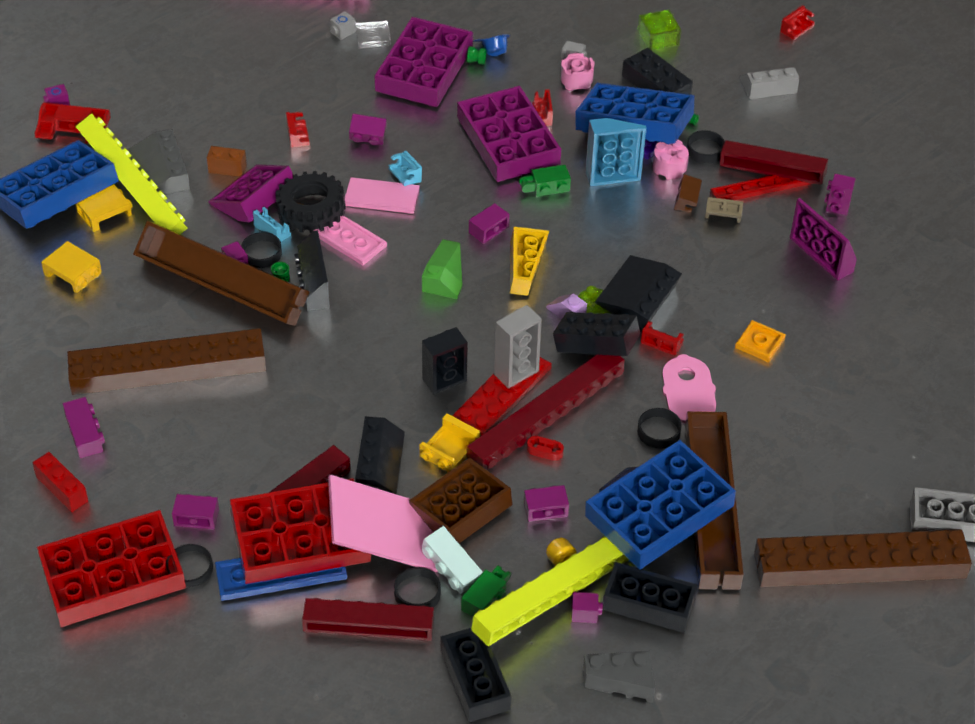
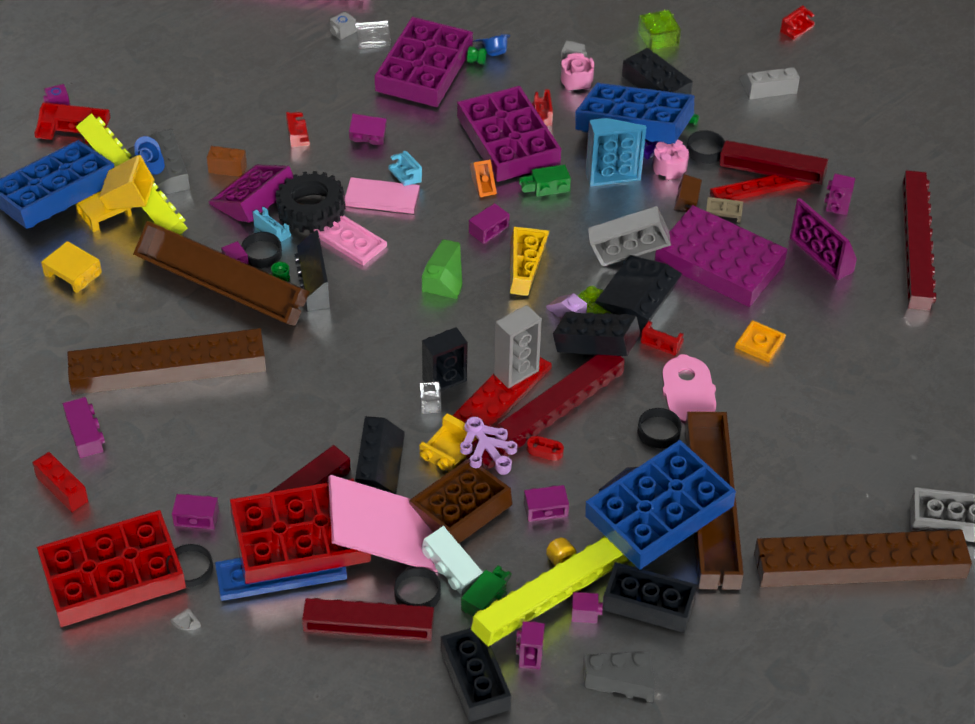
none -> yellow slope [99,155,154,209]
none -> blue piece [133,136,165,175]
none -> light grey tile [171,609,201,631]
none -> clear brick [420,382,441,414]
none -> lavender plant [460,417,517,475]
none -> orange slope [469,160,497,197]
none -> magenta brick [516,621,545,670]
none -> light grey brick [588,206,671,267]
none -> magenta brick [654,205,788,307]
none -> dark red brick [902,170,936,311]

